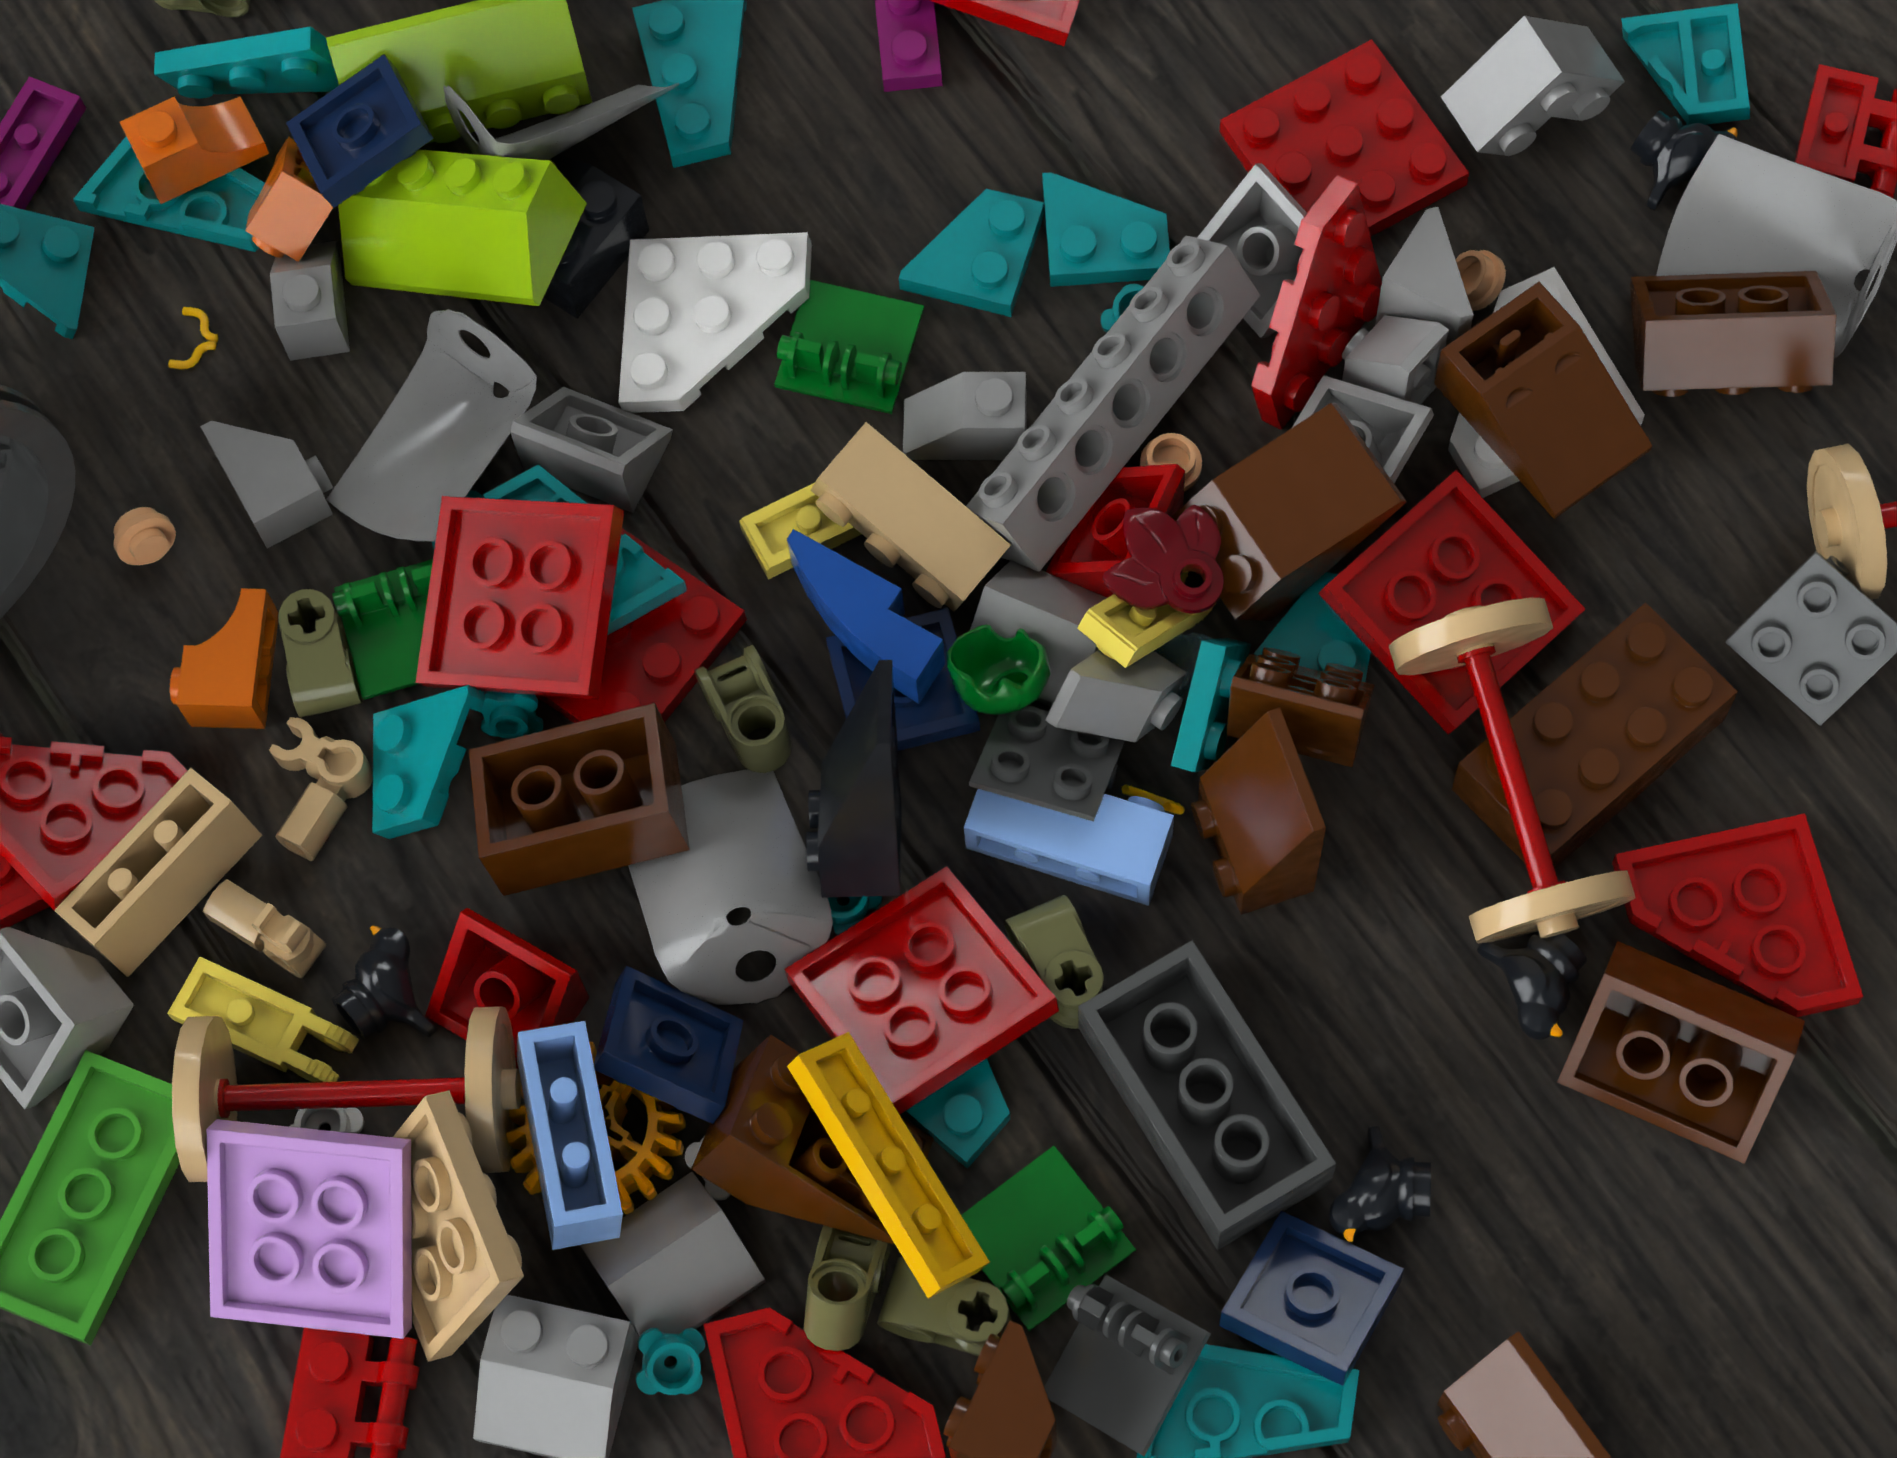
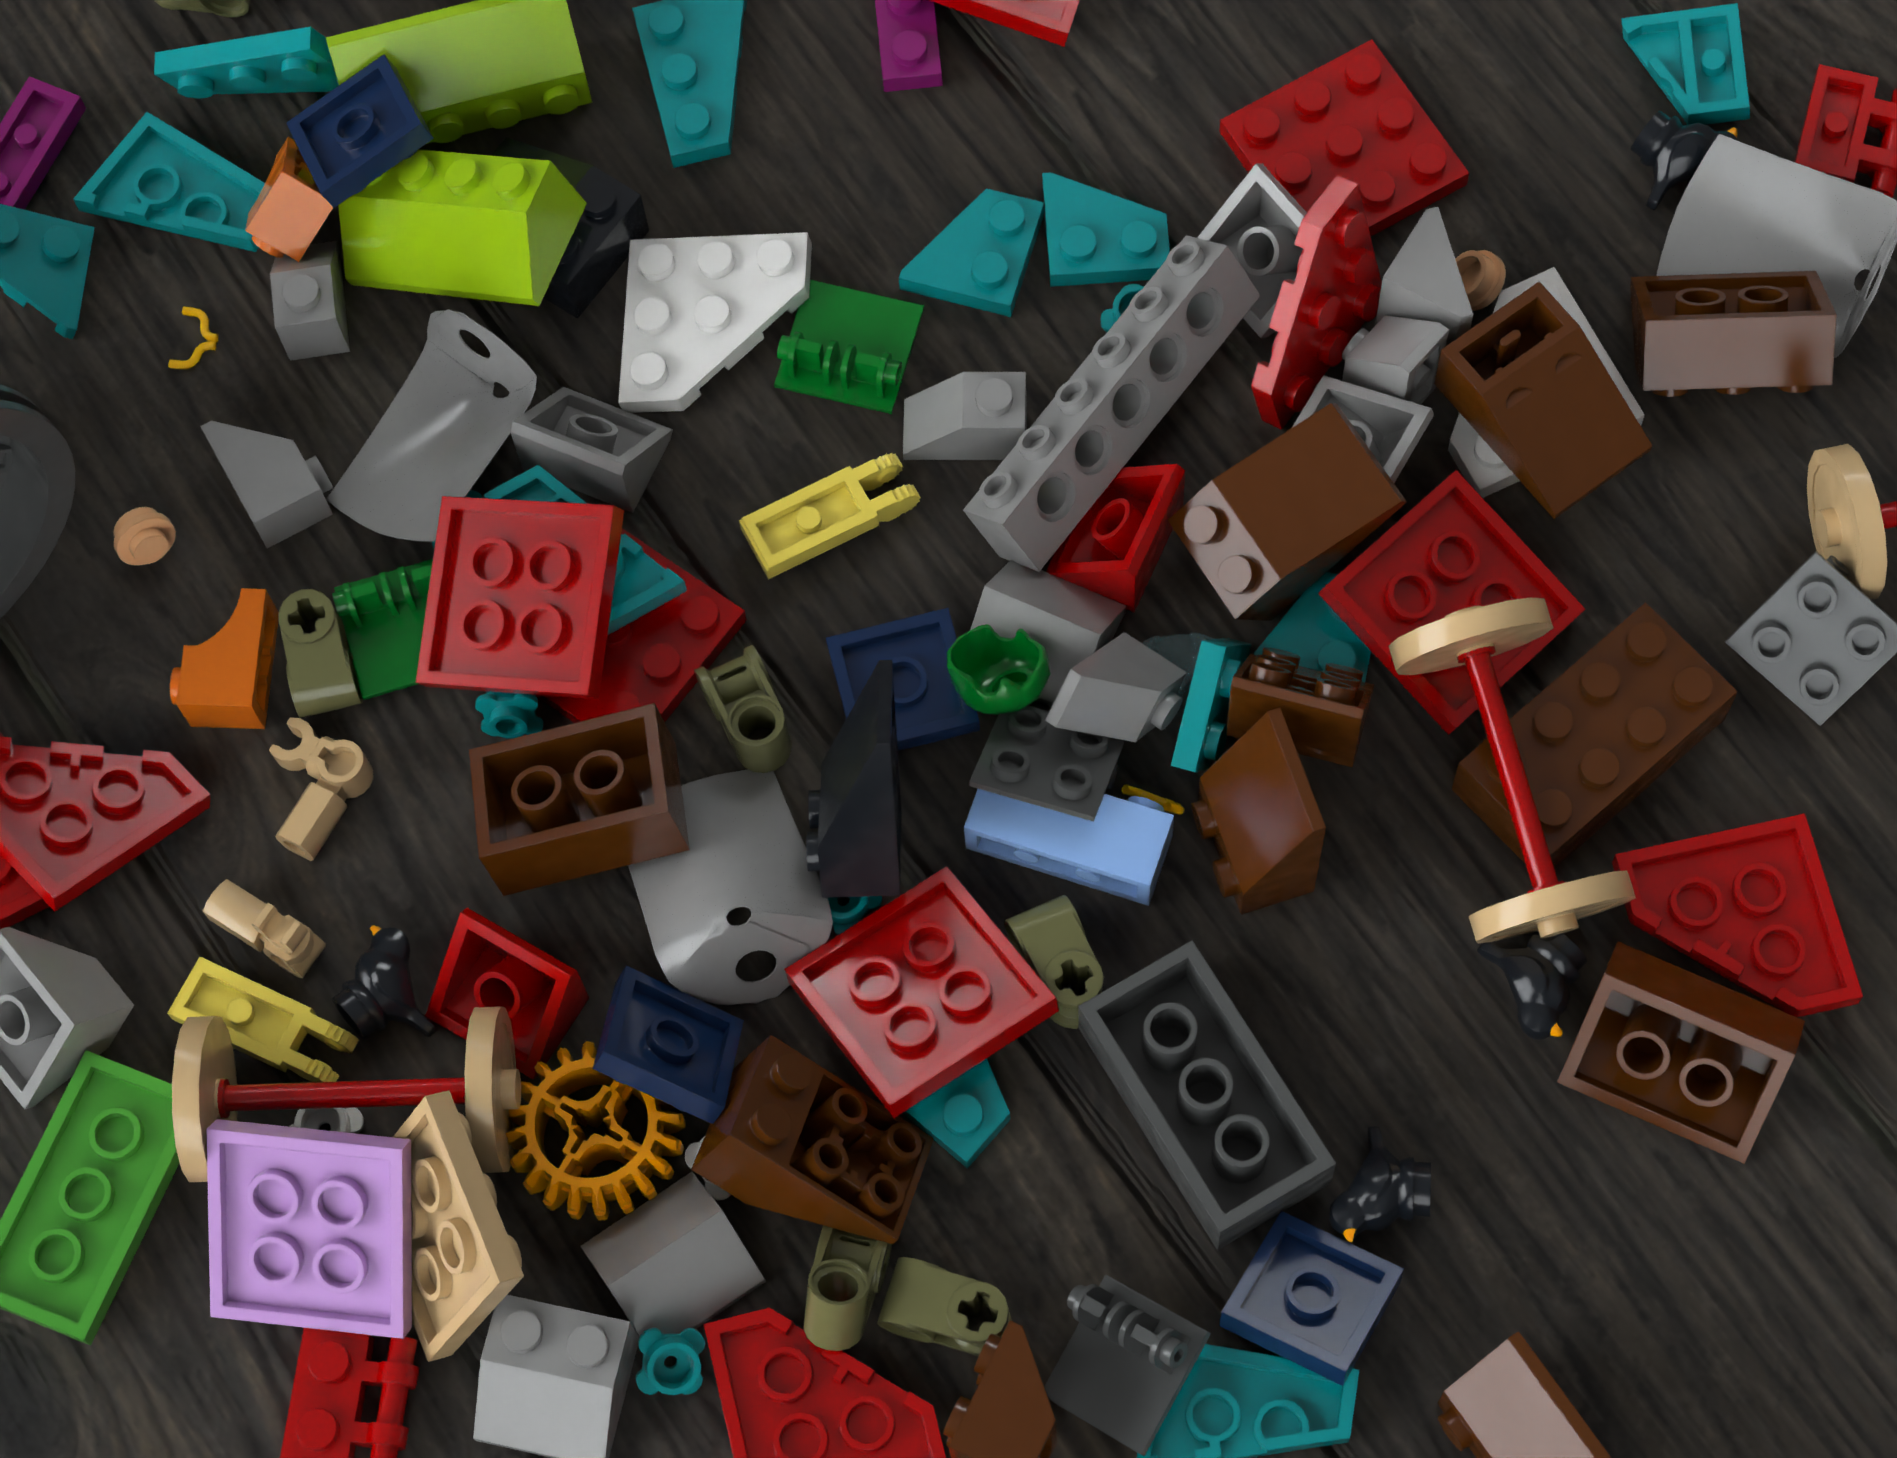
tan brick [54,768,262,977] -> none
orange arch [120,96,269,204] -> none
teal wing [372,685,484,839] -> none
light grey piece [443,83,679,160] -> none
light blue brick [517,1021,623,1250] -> none
blue slope [787,529,945,704] -> none
yellow plate [787,1032,990,1299] -> none
tan brick [811,422,1011,612] -> none
green hinge [961,1146,1136,1332] -> none
light yellow hinge [1077,572,1216,668] -> none
dark red plate [1103,504,1224,614] -> none
light nougat plate [1140,433,1202,491] -> none
light grey brick [1441,16,1625,156] -> none

